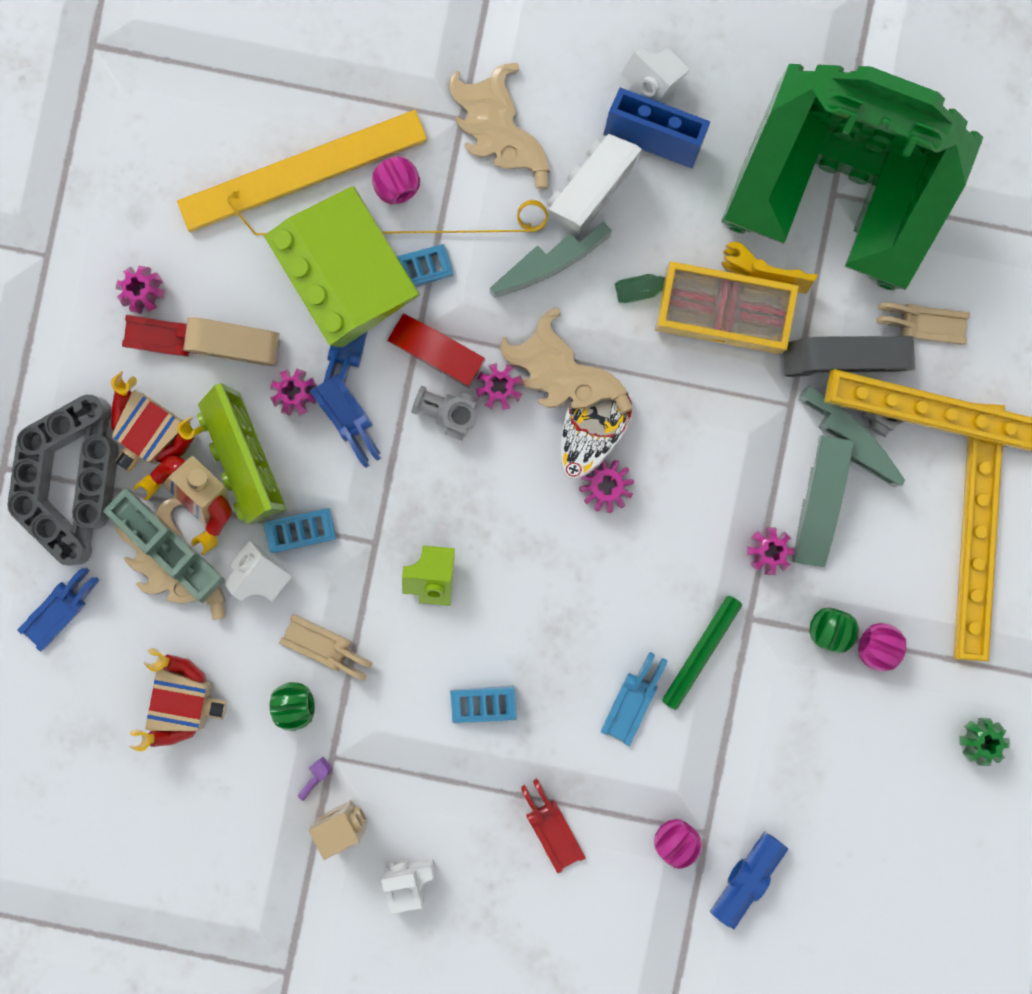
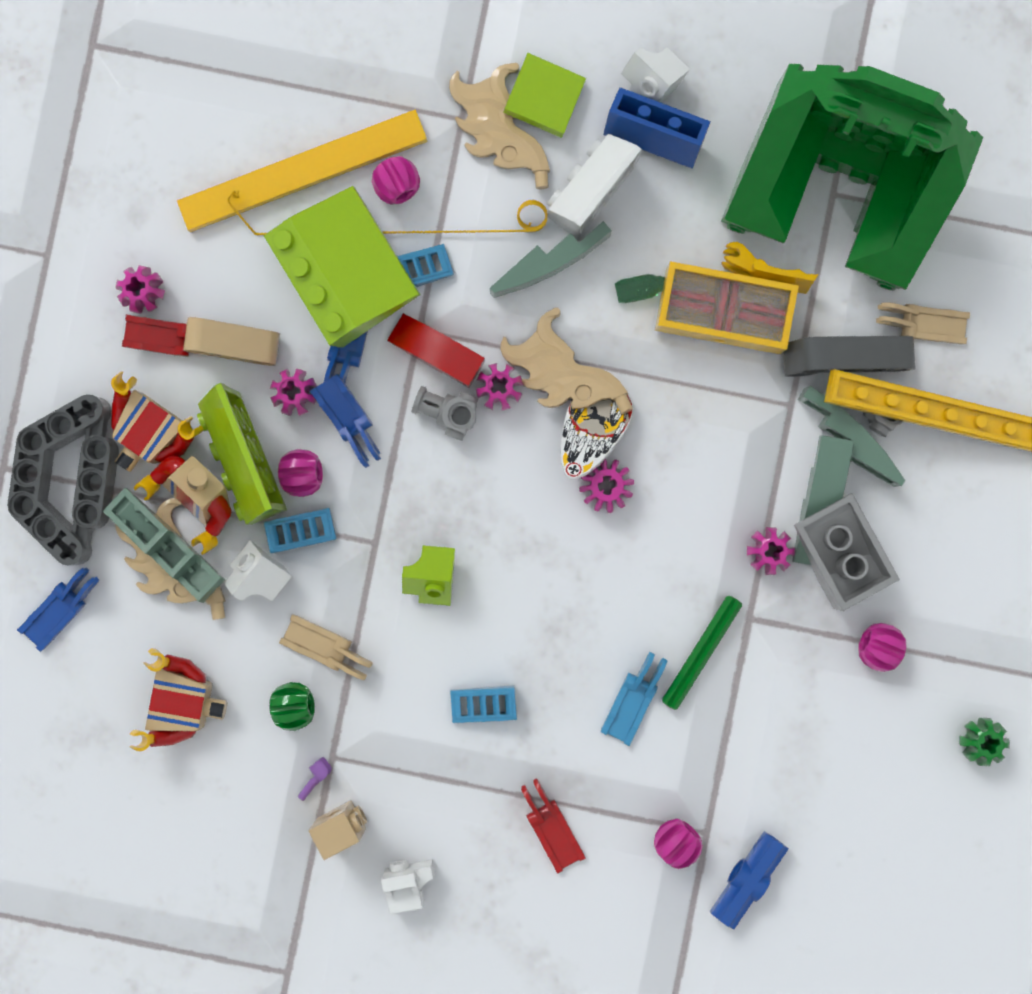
green piece [809,607,859,653] -> none
yellow tile [953,403,1005,662] -> none
none -> dark pink piece [278,449,323,497]
none -> lime tile [503,53,586,138]
none -> light grey slope [794,493,900,611]

